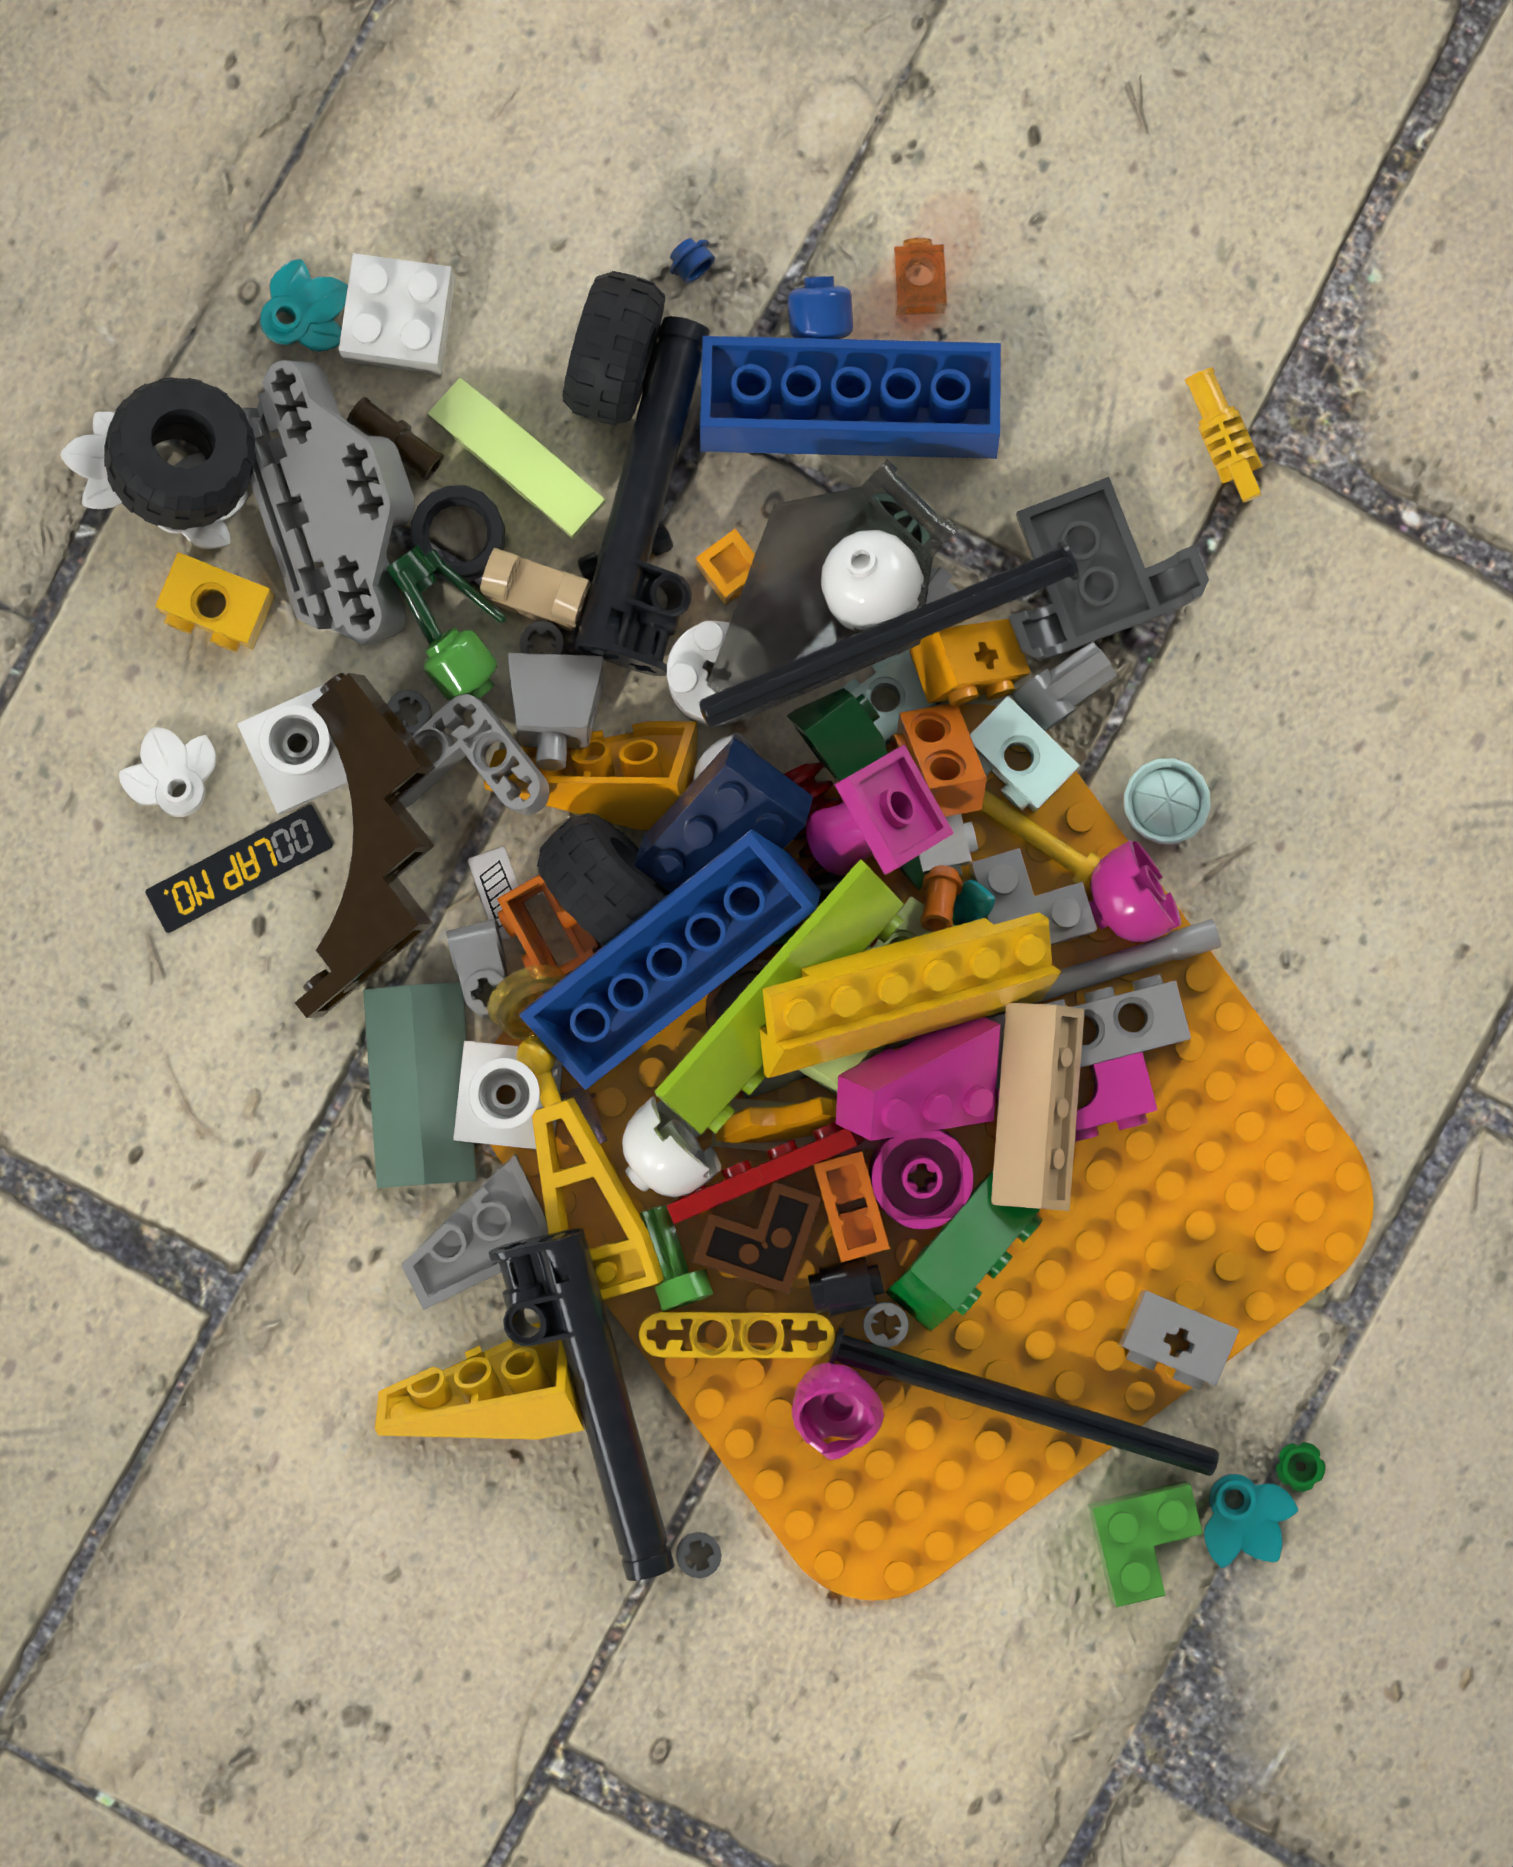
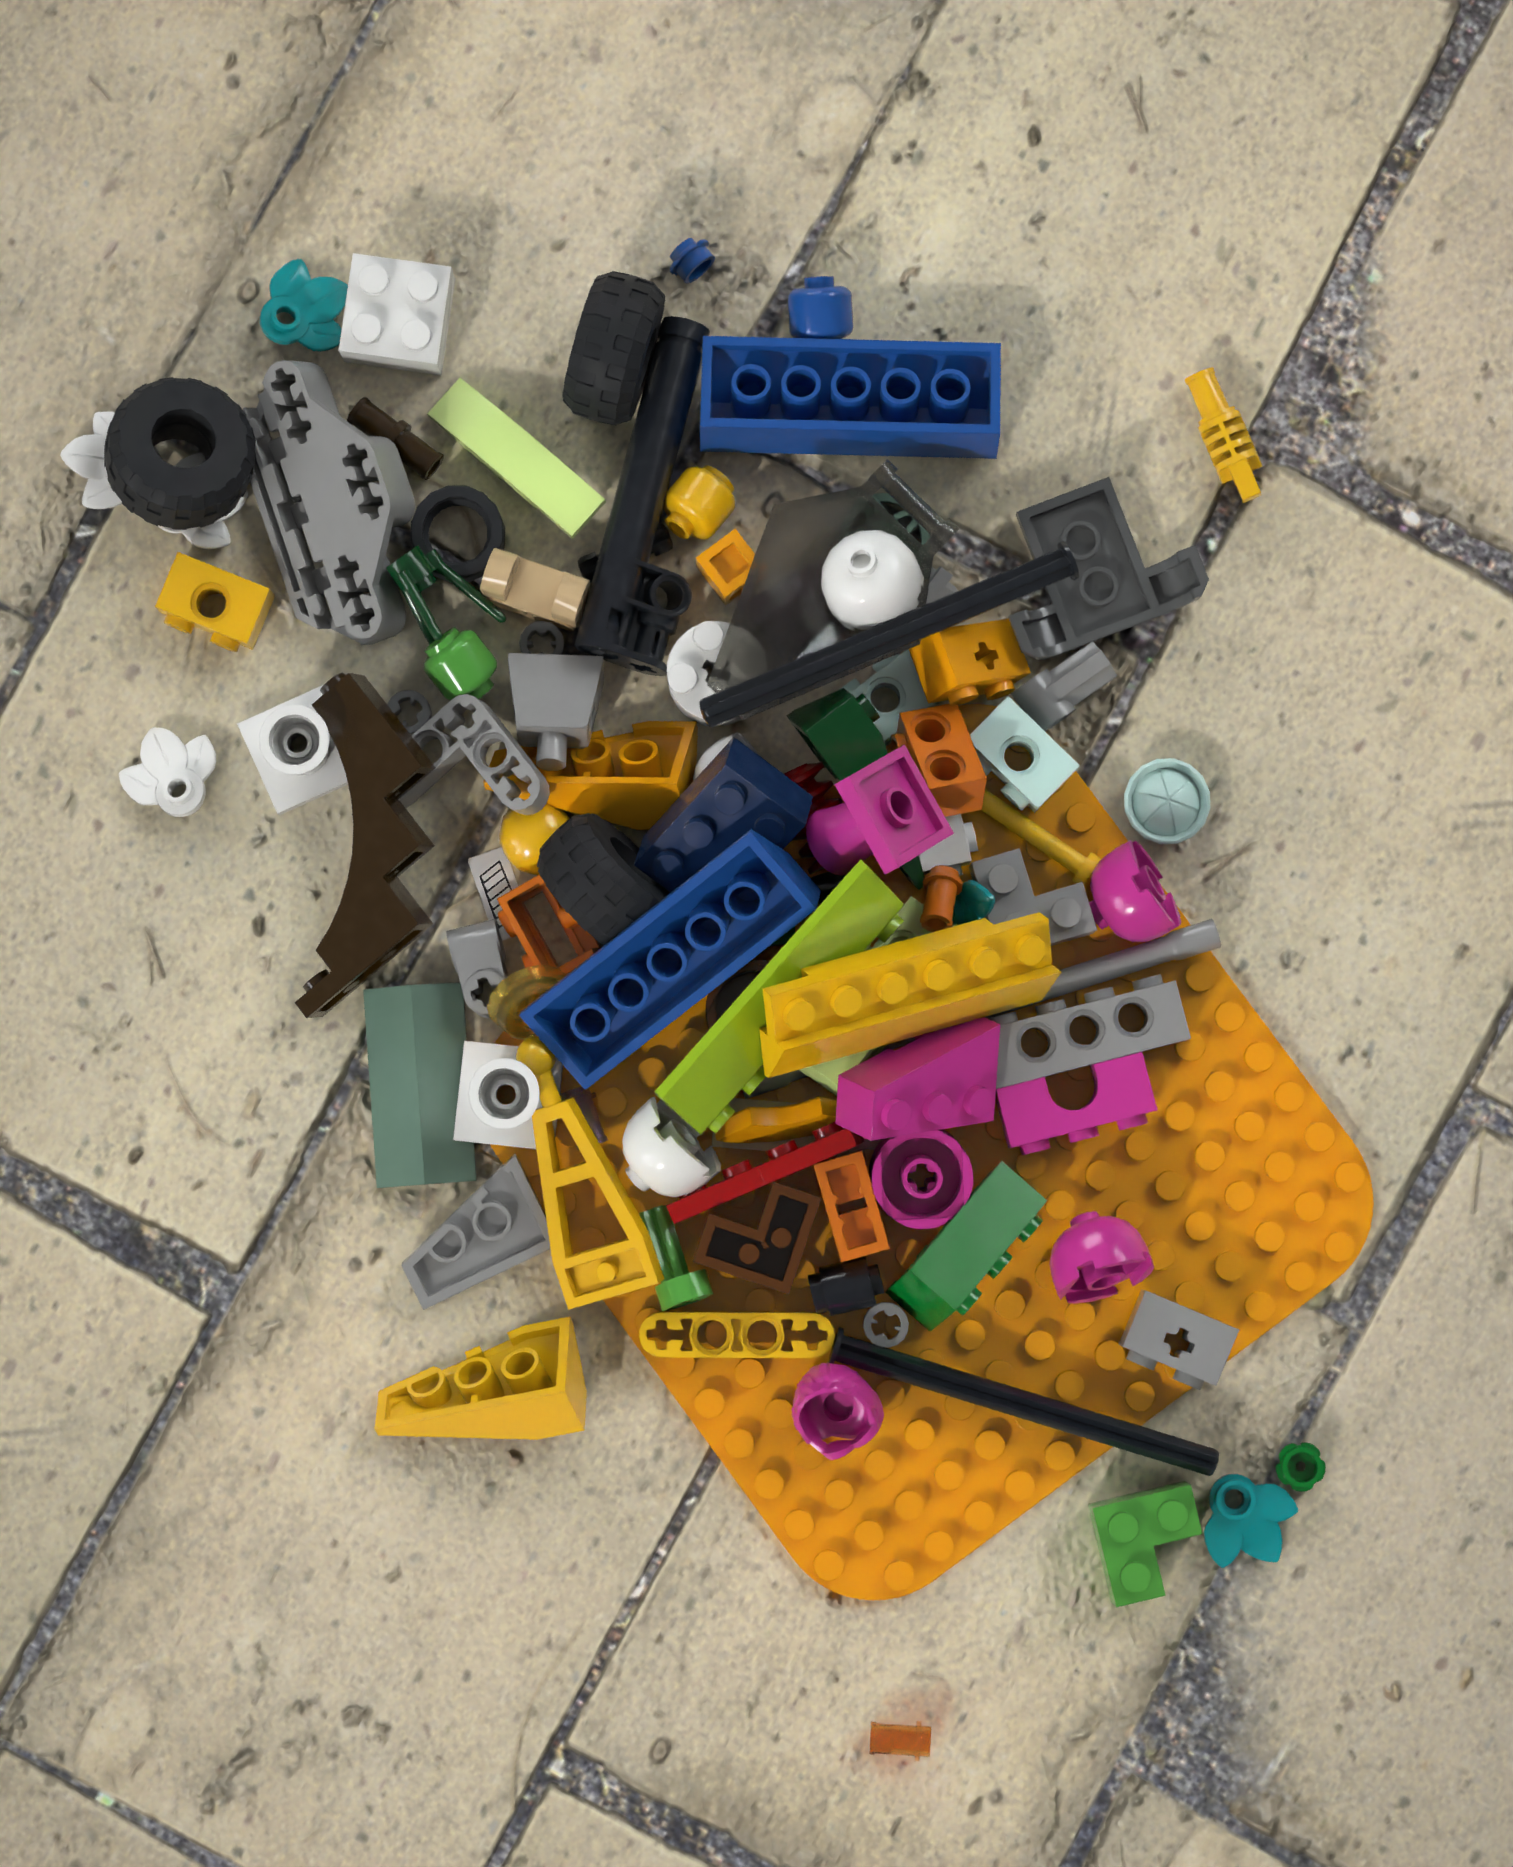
black sticker [145,804,333,933] -> none
black piece [489,1228,675,1581] -> none
dark grey bush [676,1532,722,1579] -> none
clear orange brick [893,238,947,316] -> none
tan panel [991,1003,1085,1211] -> none
none -> yellow hair [499,804,570,876]
none -> yellow head [663,465,735,539]
none -> clear orange pin [869,1721,931,1761]
none -> dark pink cylinder [1049,1211,1154,1304]

